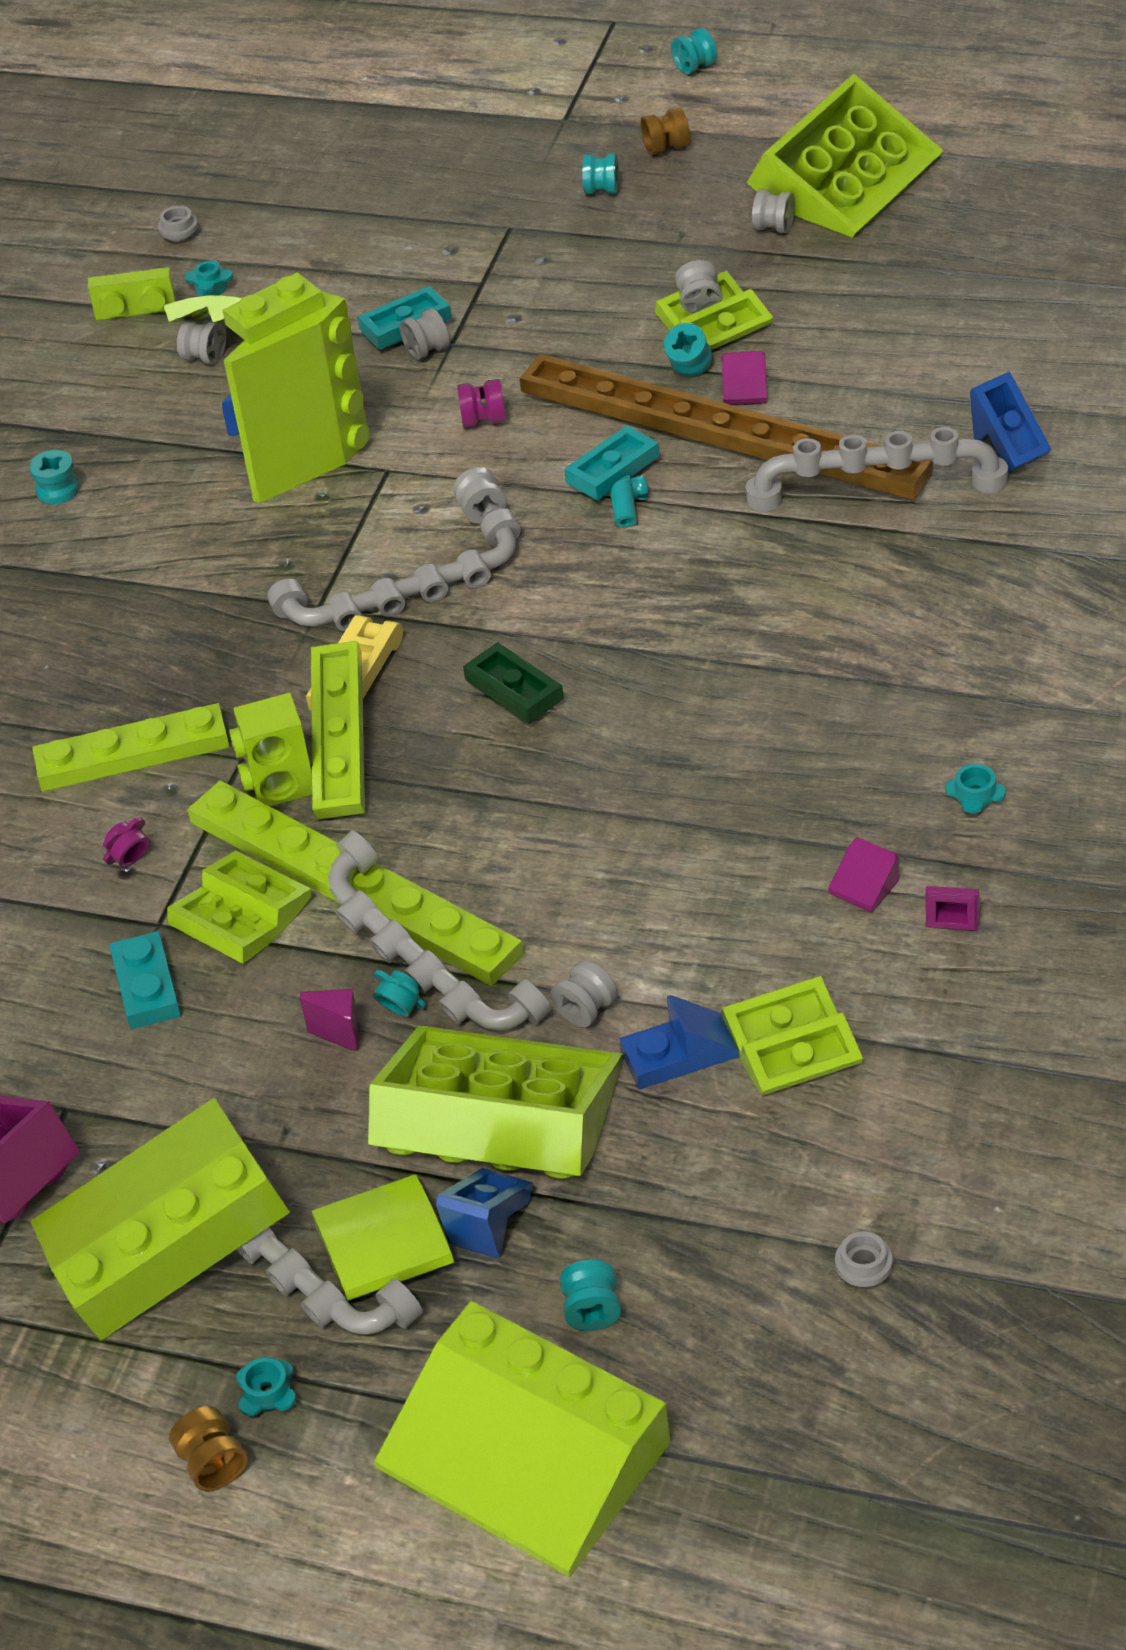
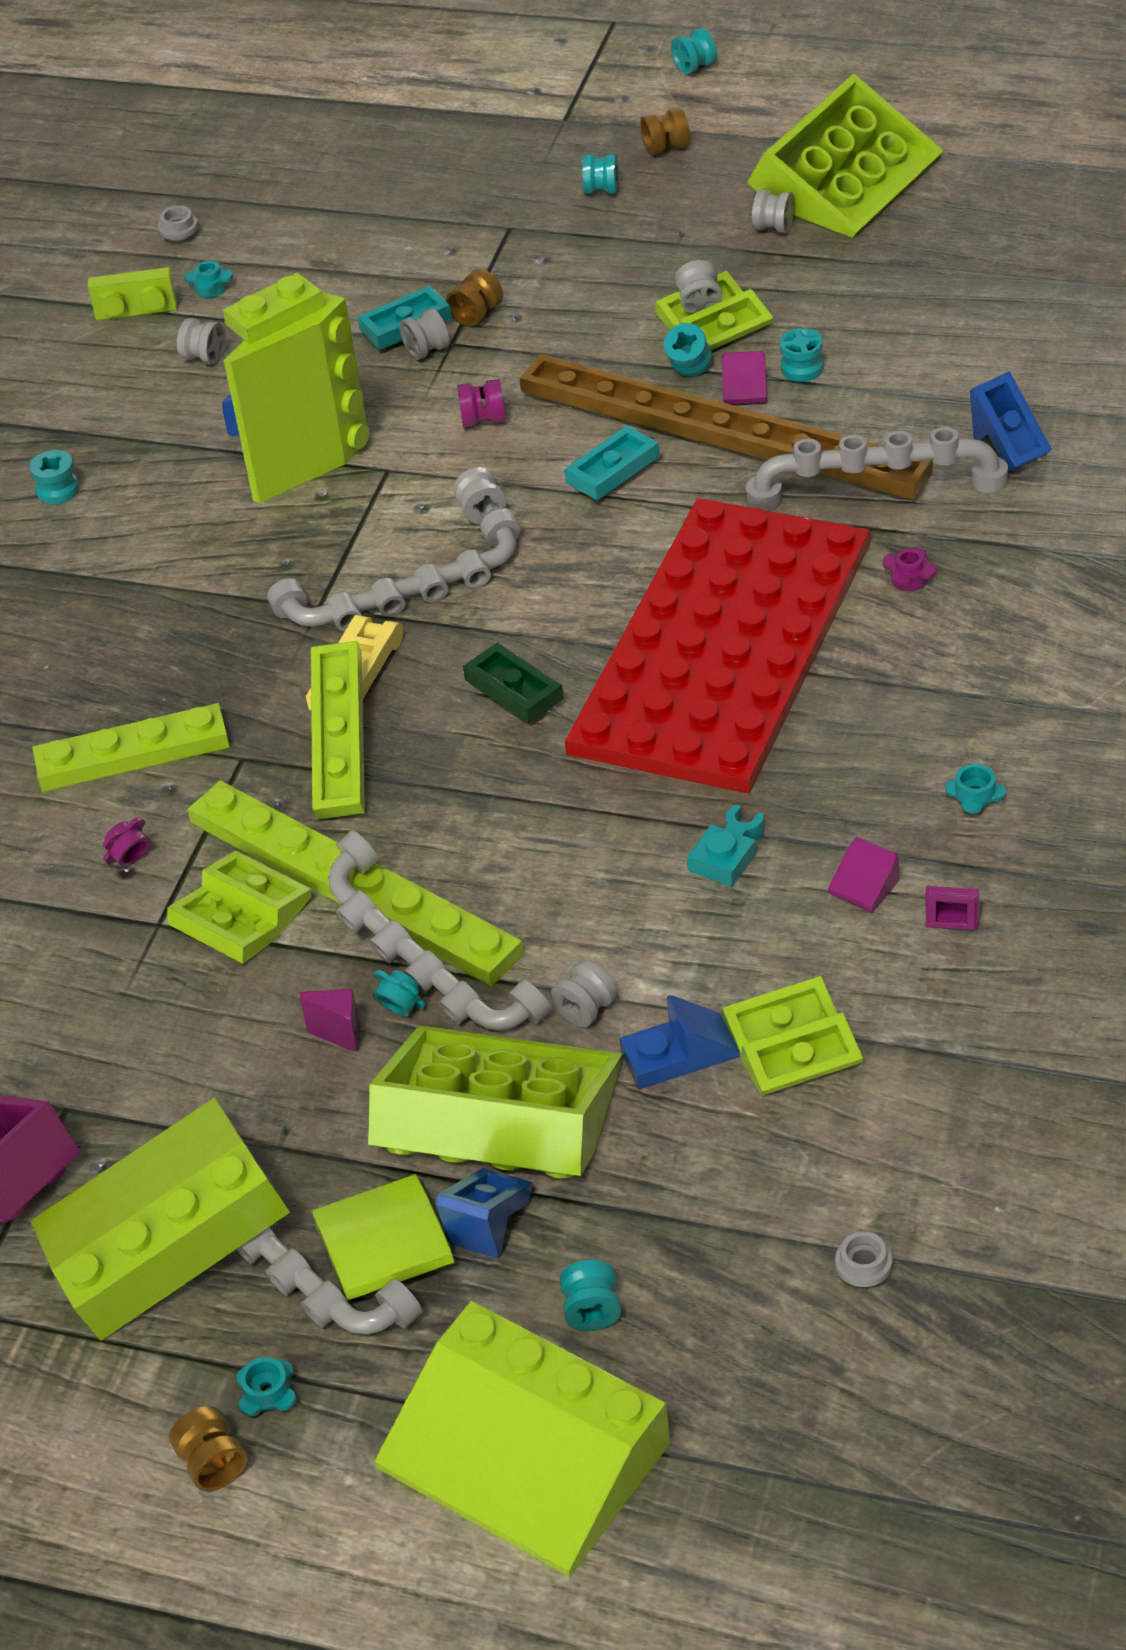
teal plate [109,930,181,1030] -> none
lime slope [163,295,243,323] -> none
lime brick [229,693,312,806] -> none
teal arm [611,475,649,528] -> none
none -> pearl gold wheel [445,269,503,327]
none -> red plate [565,498,870,794]
none -> teal plate [687,804,765,887]
none -> teal wheel [780,328,823,382]
none -> magenta plate [883,547,937,591]

